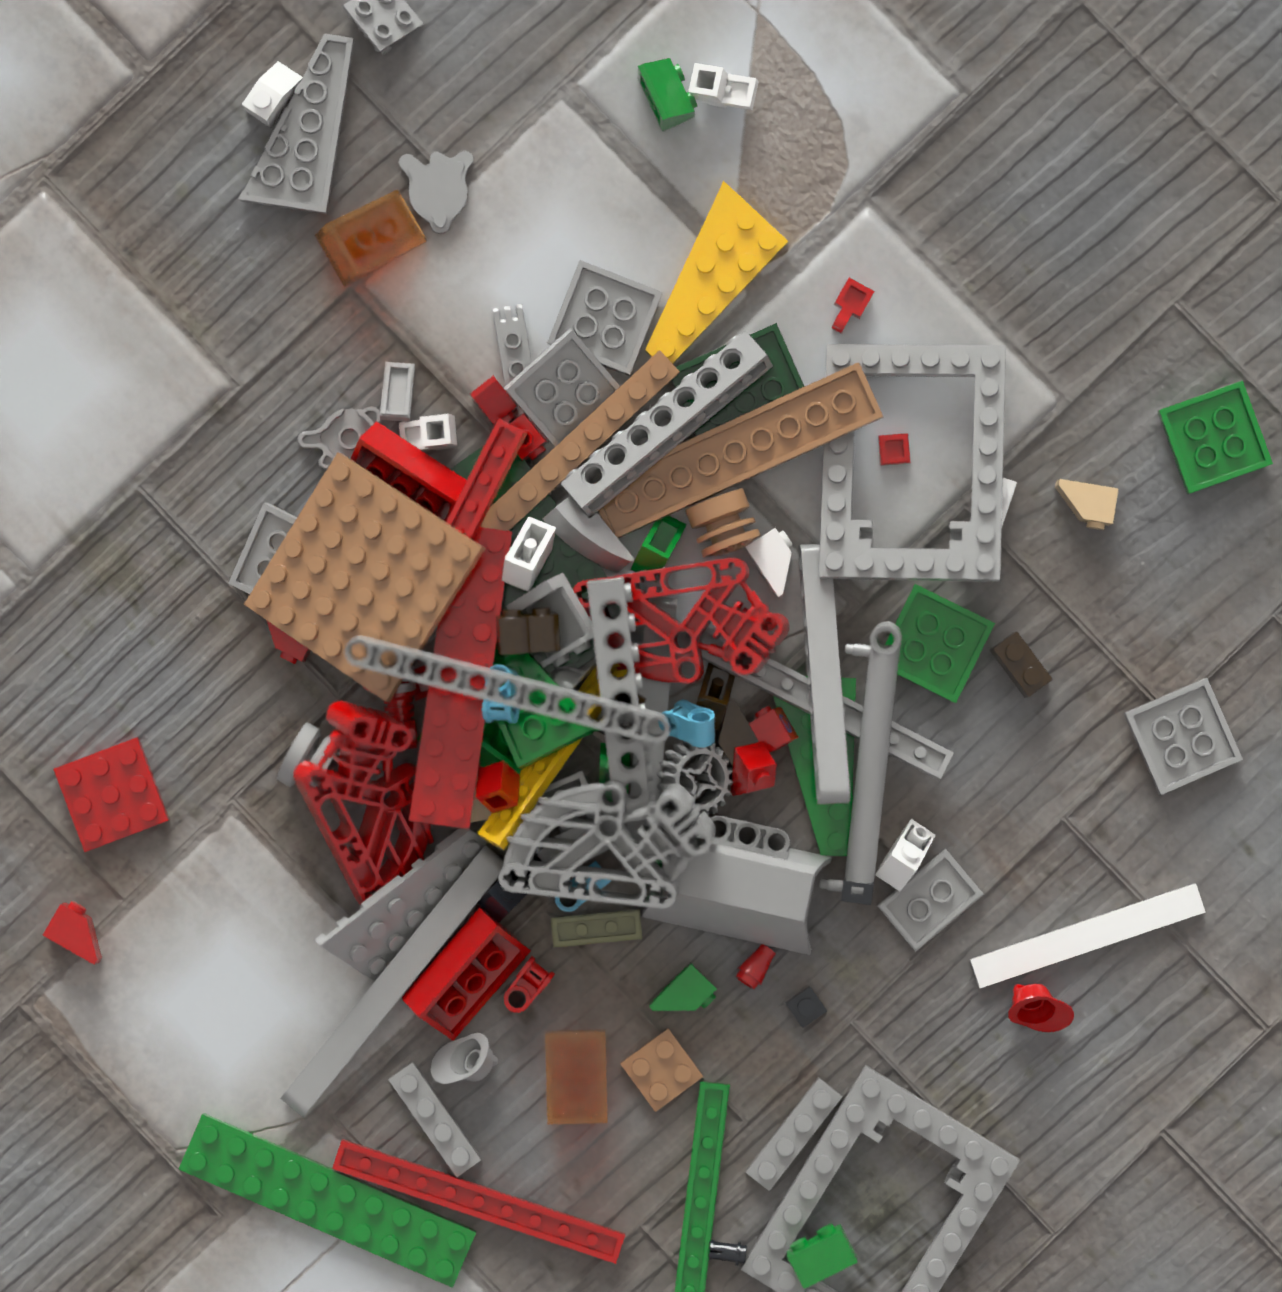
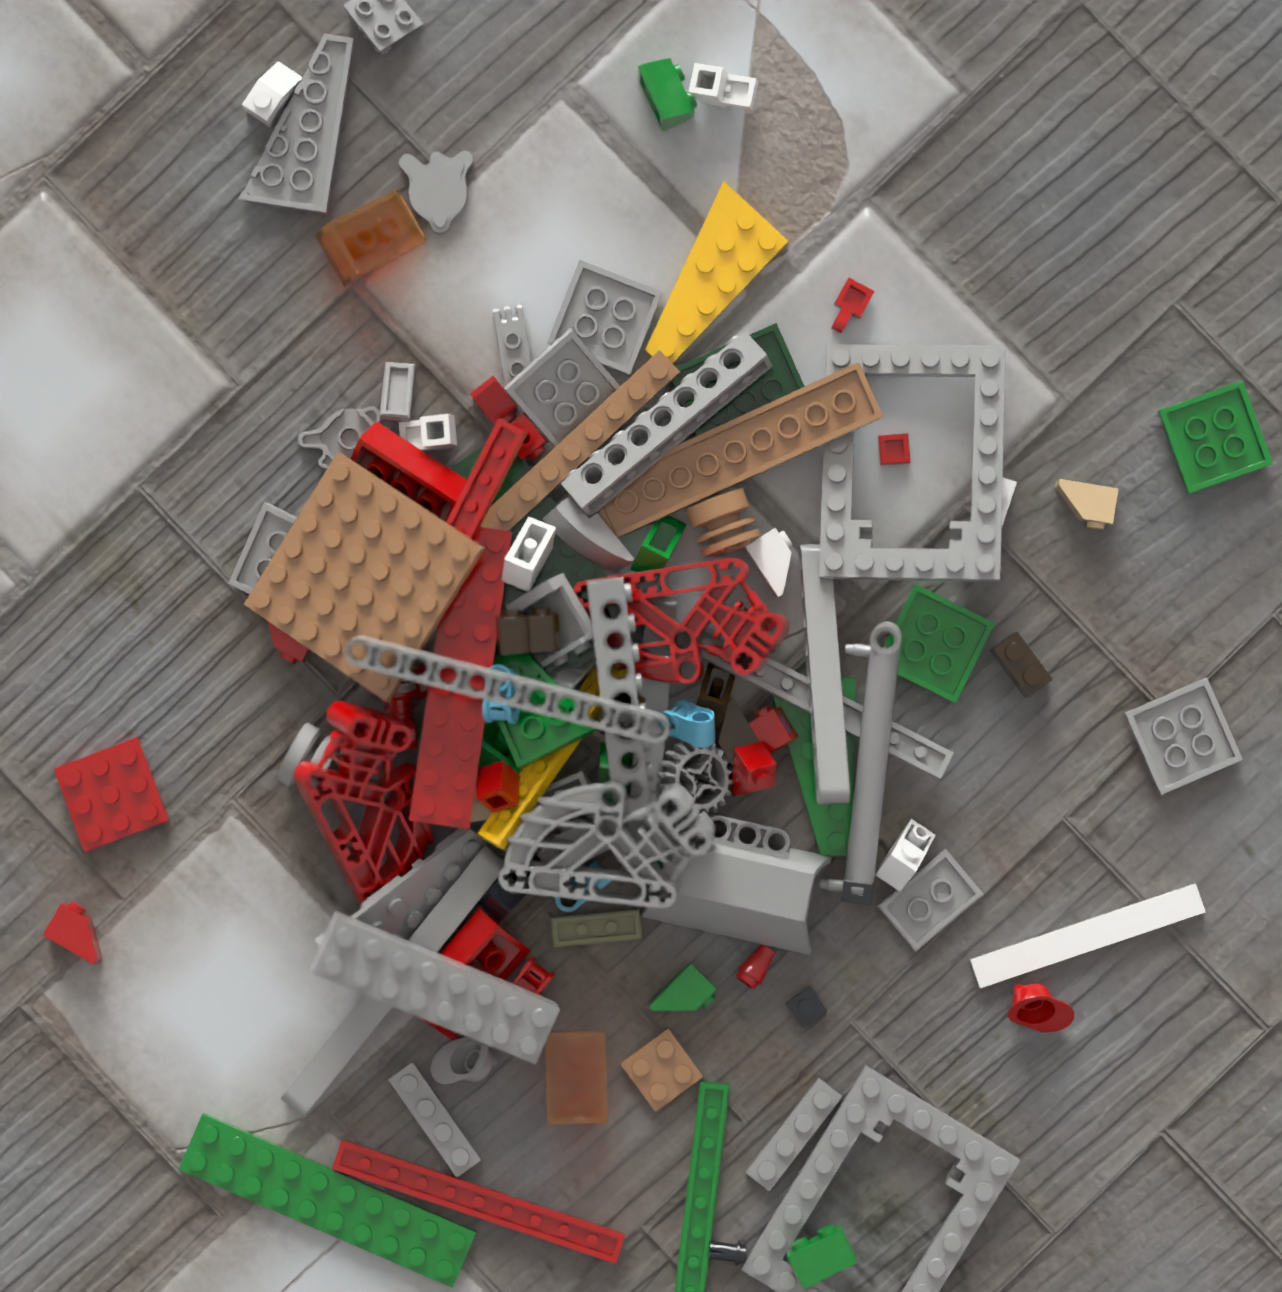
none -> light grey brick [311,911,560,1064]

